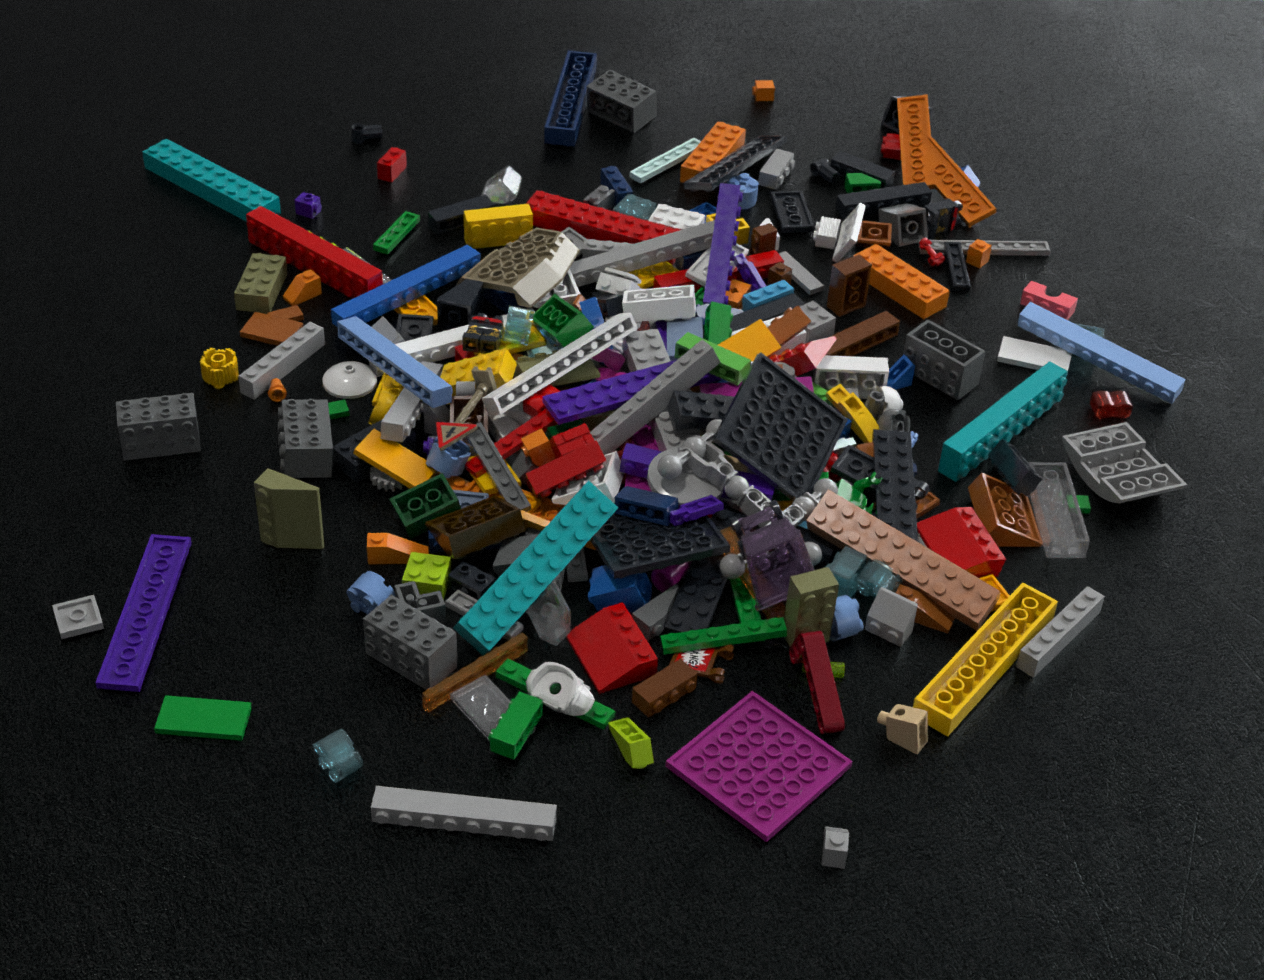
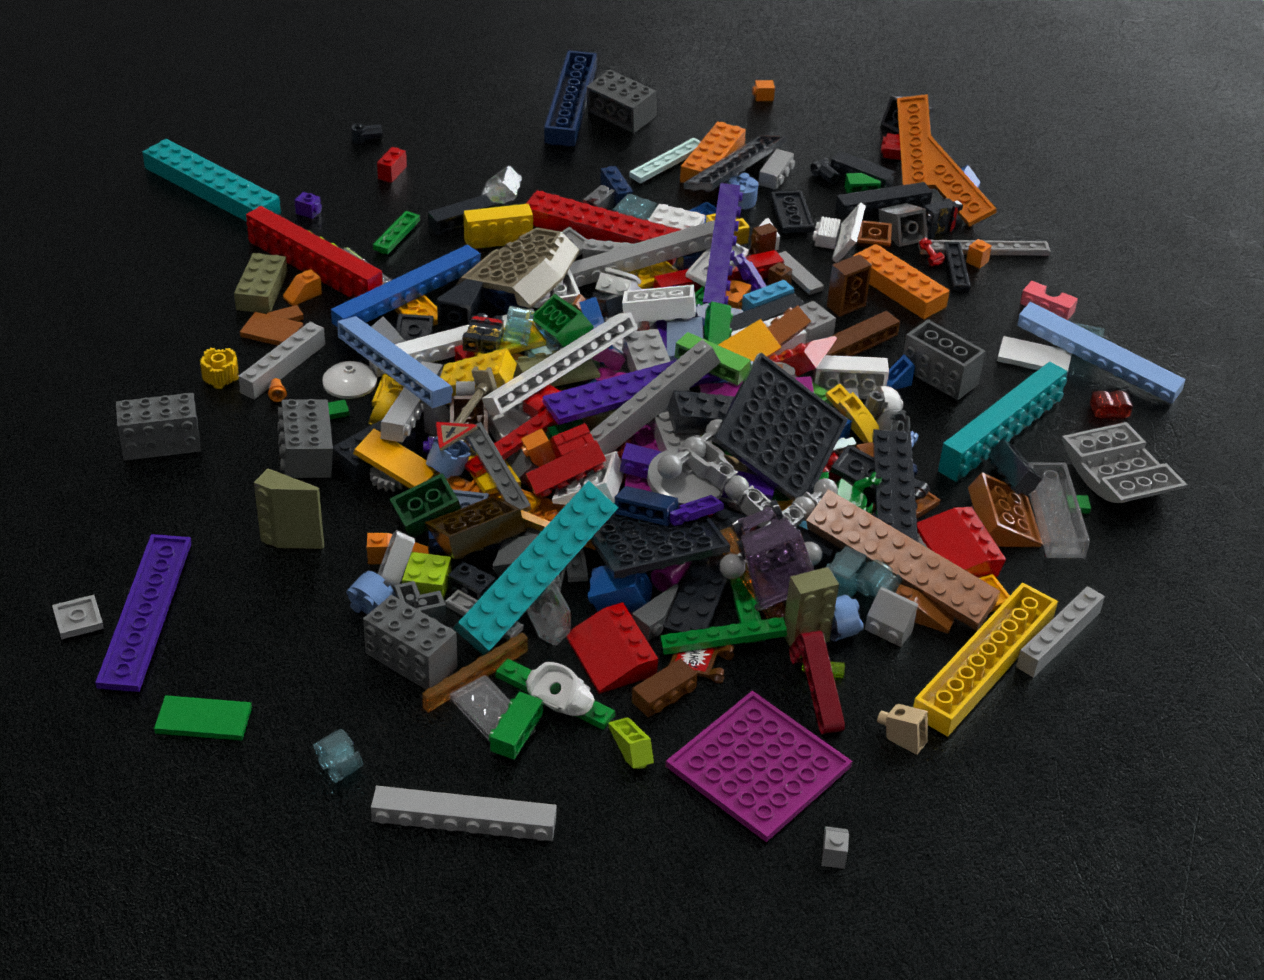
none -> light grey beam [378,530,415,591]

